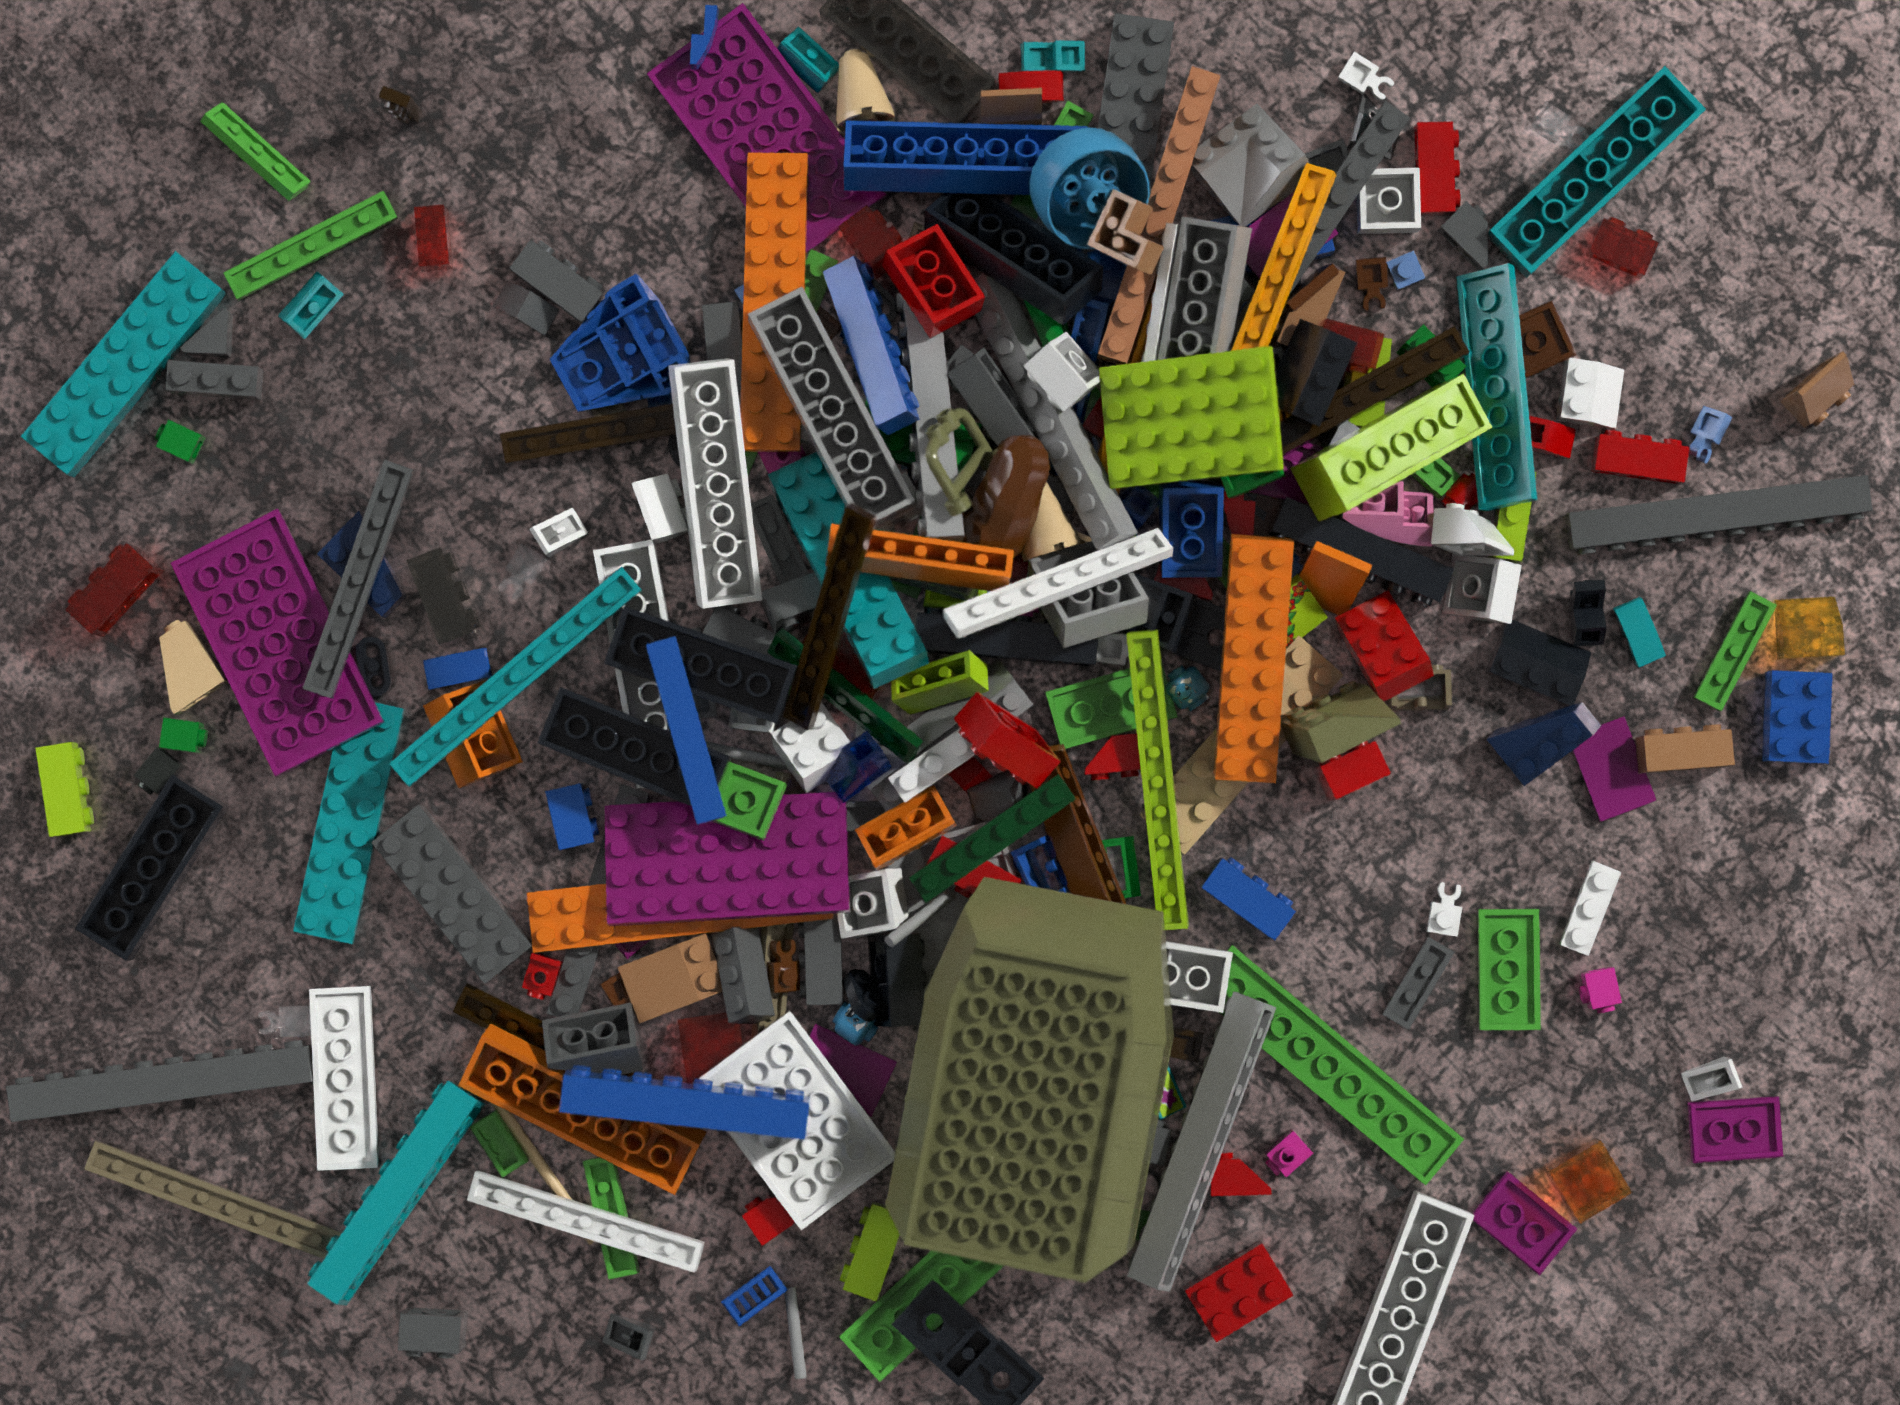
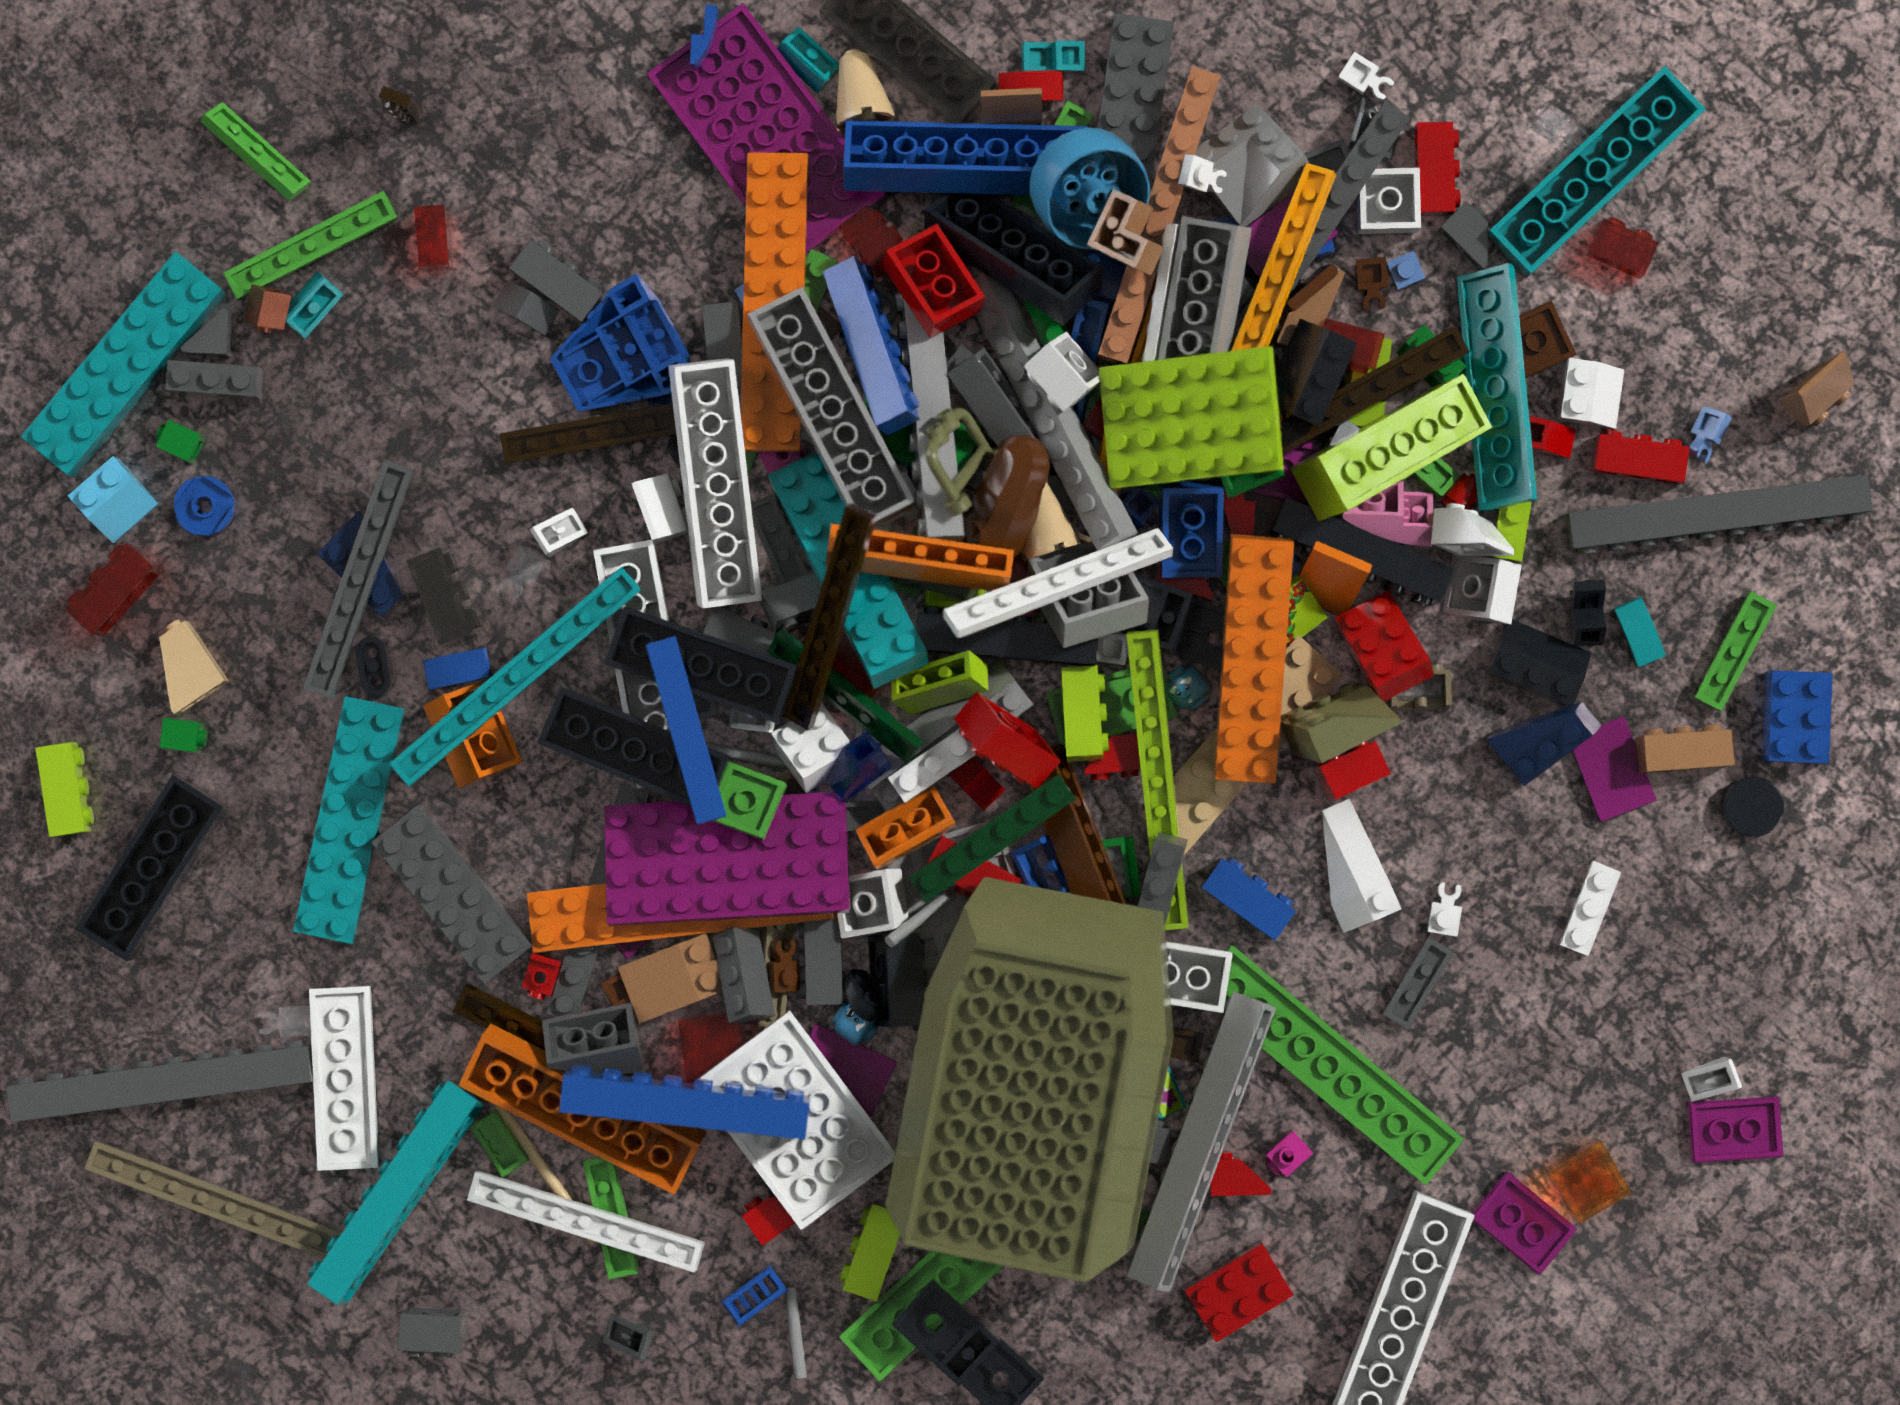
pearl dark grey brick [134,747,185,795] -> none
magenta plate [170,508,385,777] -> none
blue brick [545,783,600,850] -> none
dark grey slope [967,770,1028,840] -> none
bright green plate [1477,909,1541,1030] -> none
dark pink brick [1579,967,1622,1013] -> none
clear yellow slope [1774,597,1845,660] -> none
none -> medium azure slope [68,456,159,543]
none -> blue plate [174,476,236,536]
none -> copper brick [244,285,291,333]
none -> lime brick [1061,665,1109,762]
none -> dark grey brick [1138,832,1188,926]
none -> white plate [1178,154,1227,193]
none -> white wedge [1322,799,1402,933]
none -> black tile [1722,777,1784,837]

